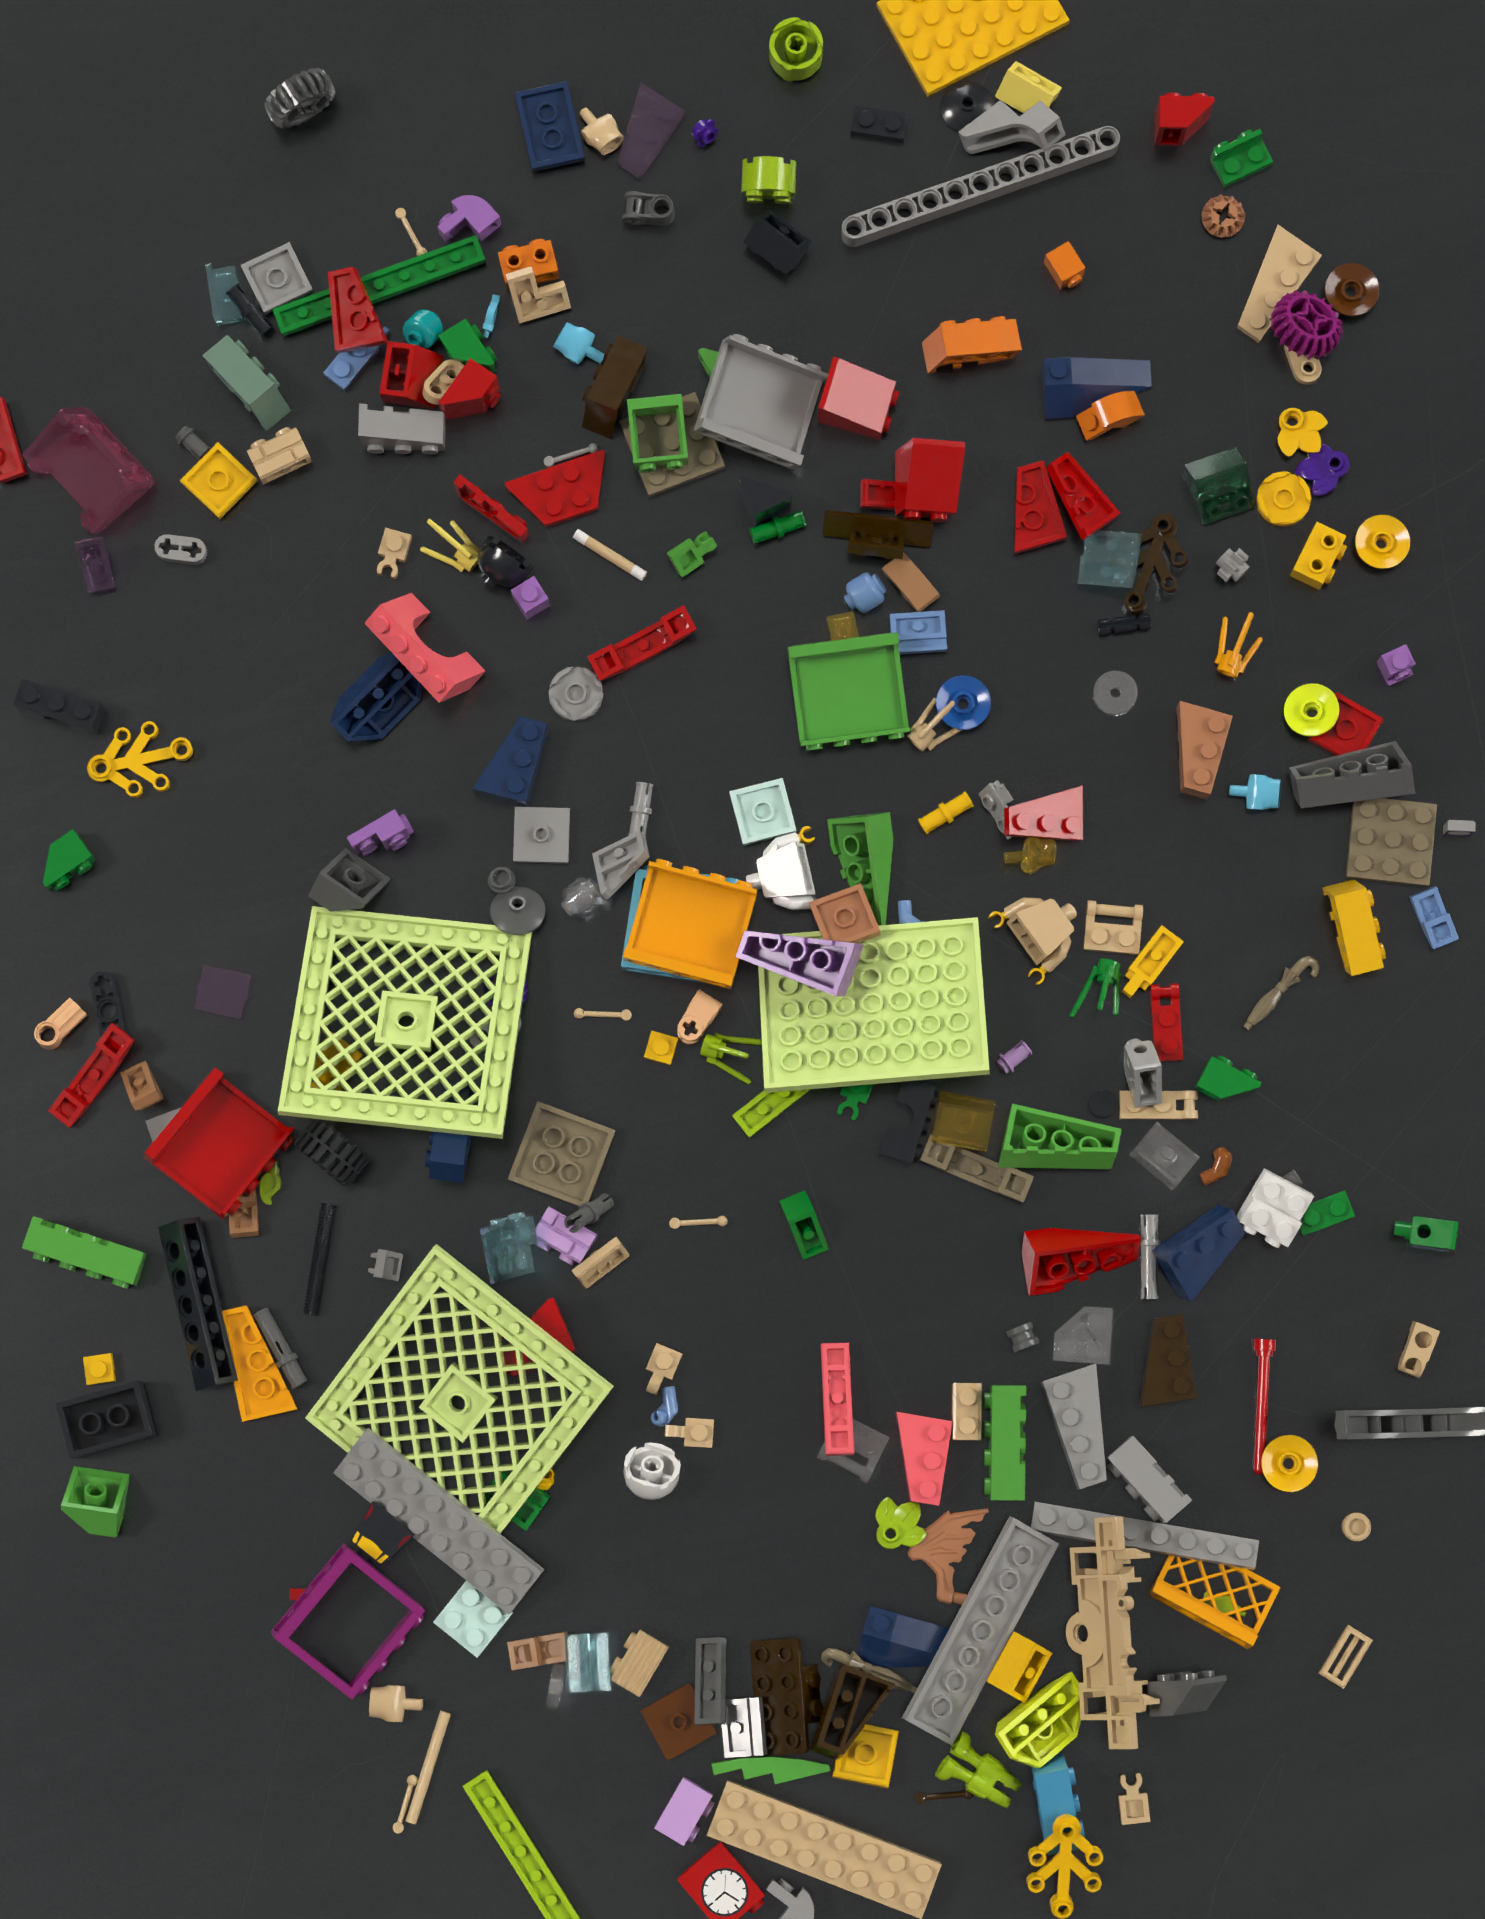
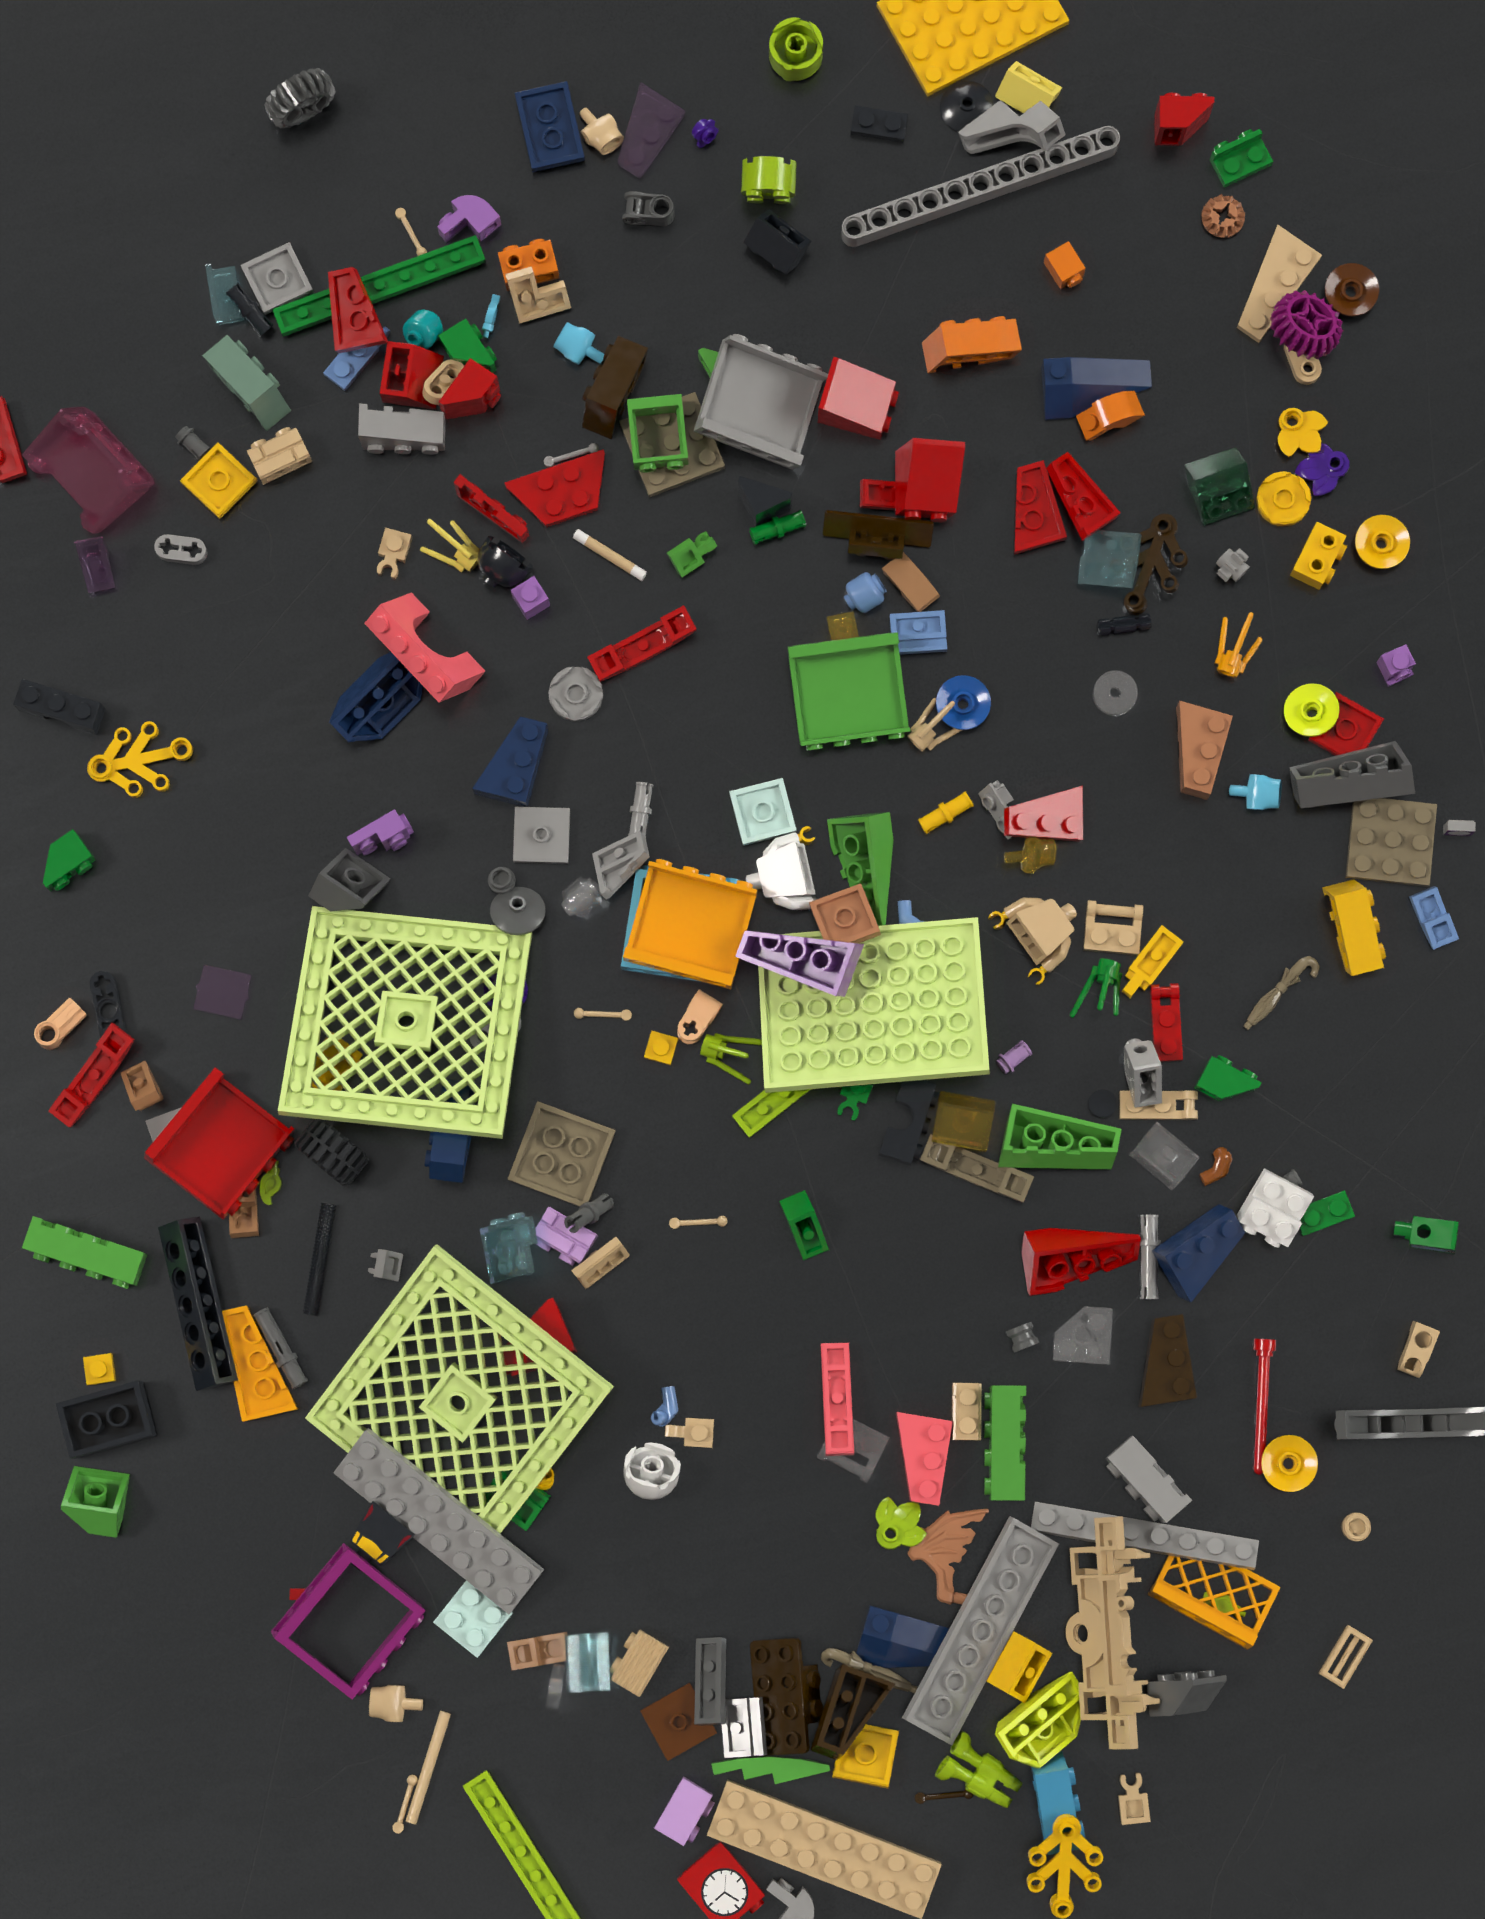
tan plate [646,1343,682,1395] -> none
light grey wedge [1040,1364,1107,1490] -> none

